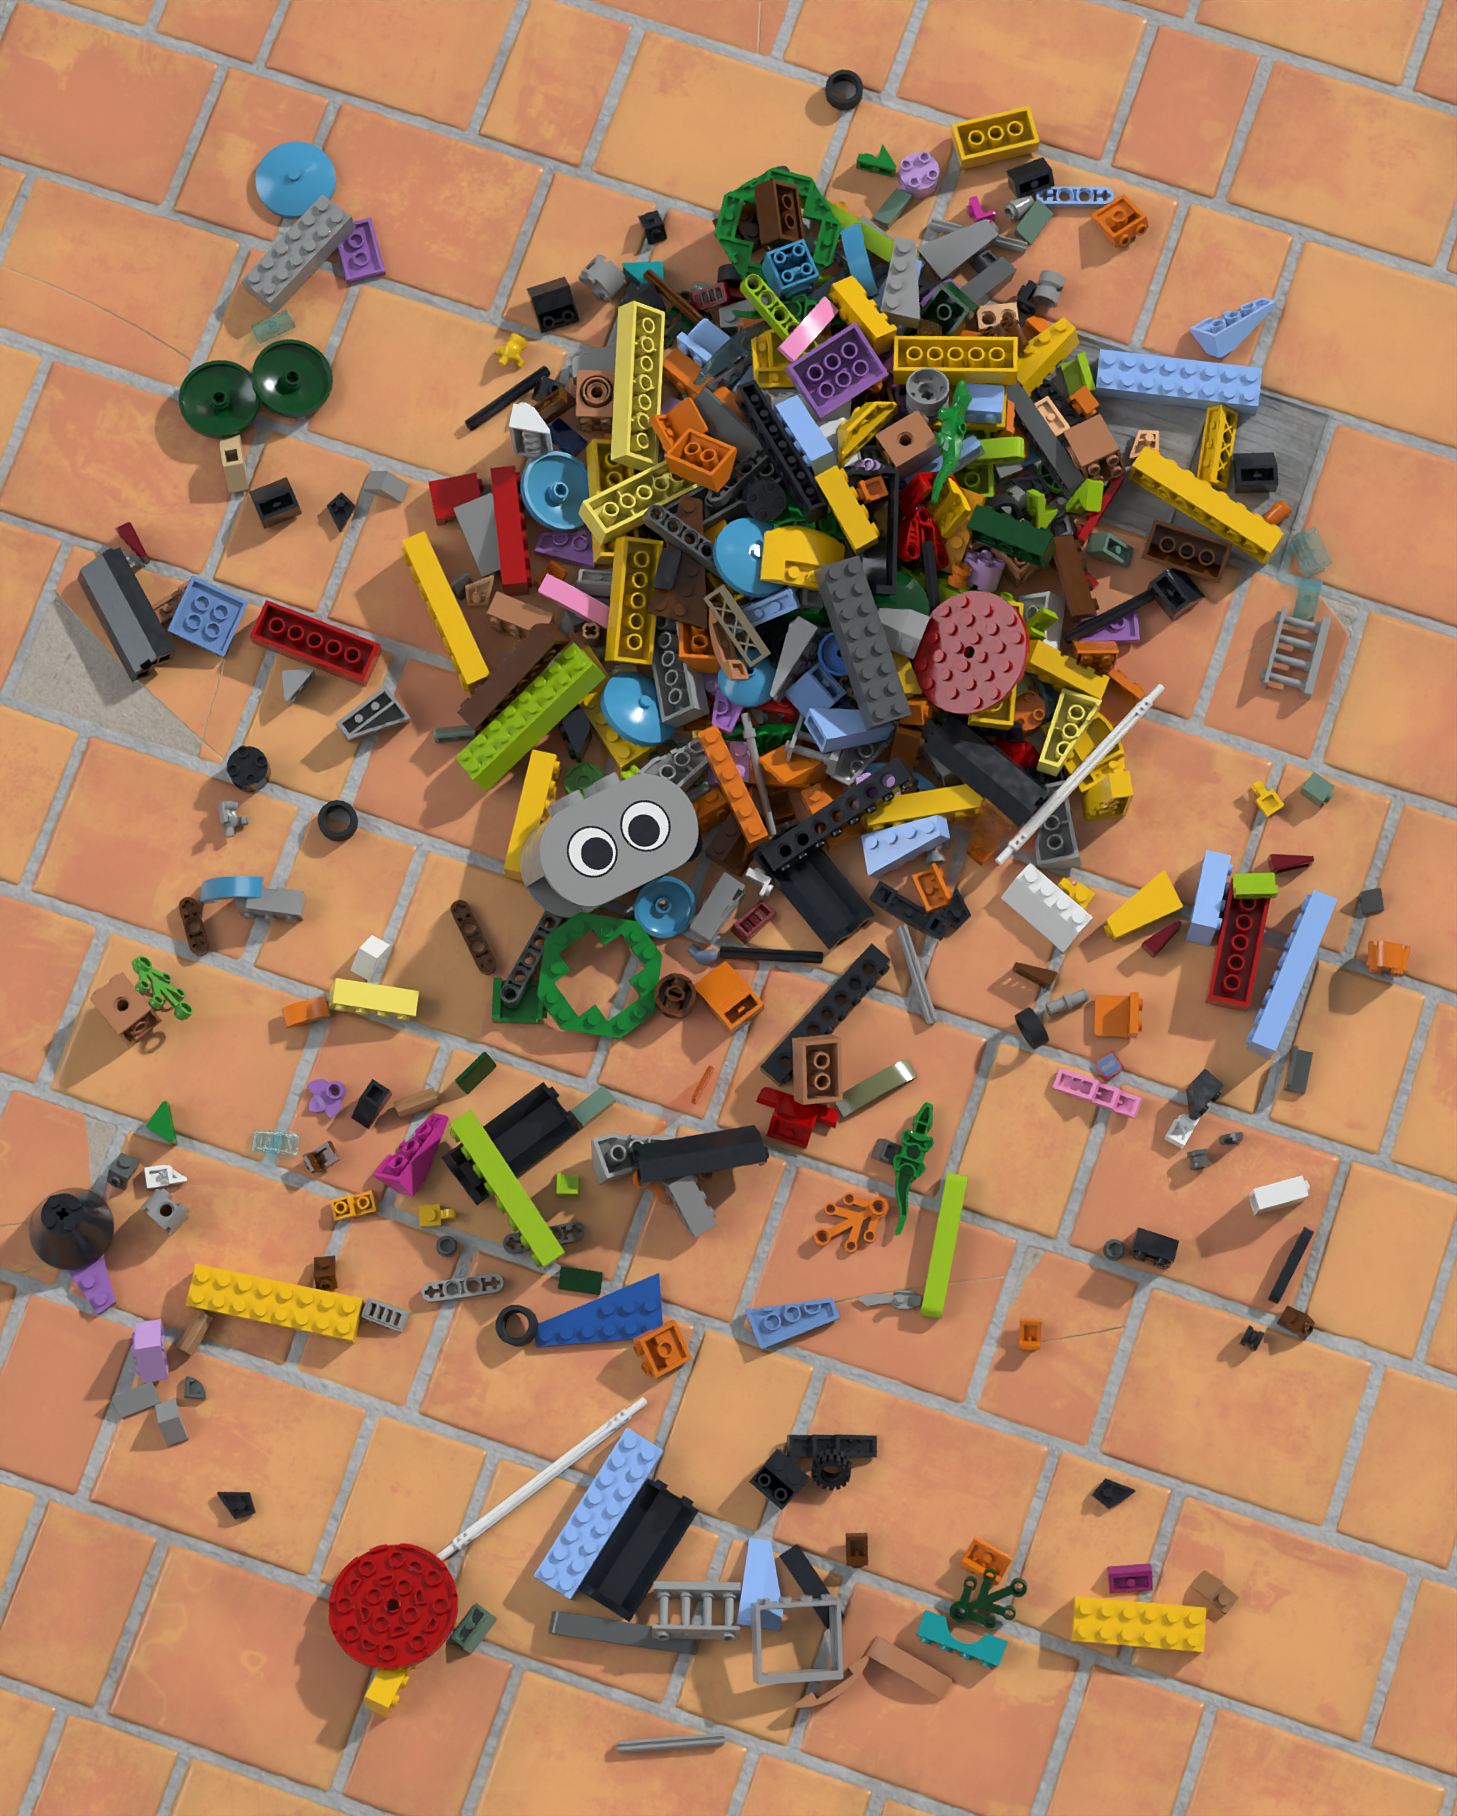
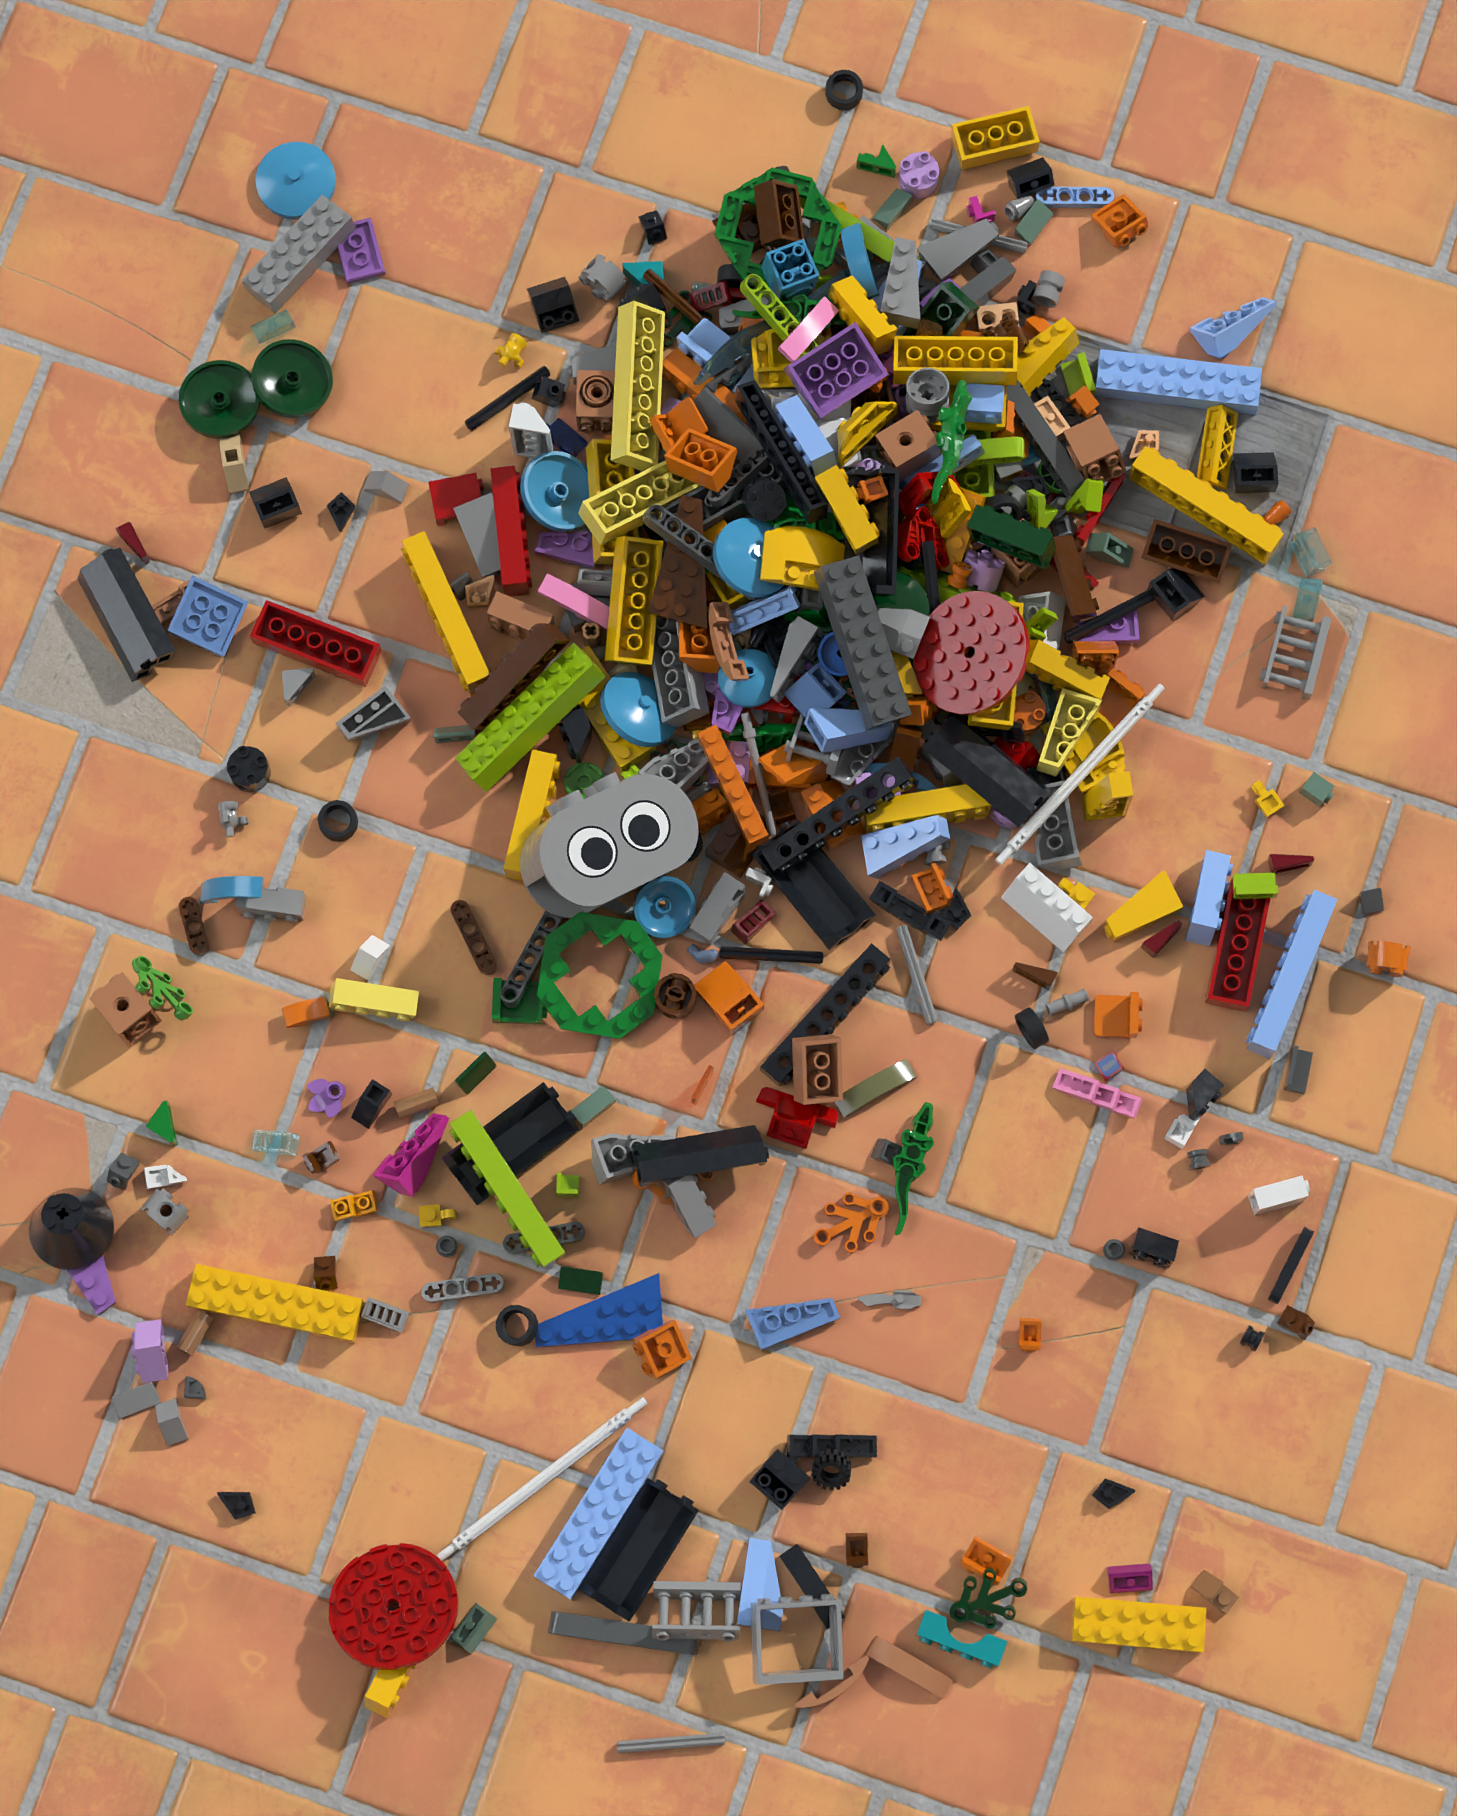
reddish brown panel [533,386,576,424] -> none
orange bracket [533,560,567,589] -> none
black slope [652,548,683,593] -> none
dark tan fence [703,584,771,667] -> none
lime beam [920,1172,968,1319] -> none
clear orange wing [966,797,1017,866] -> none

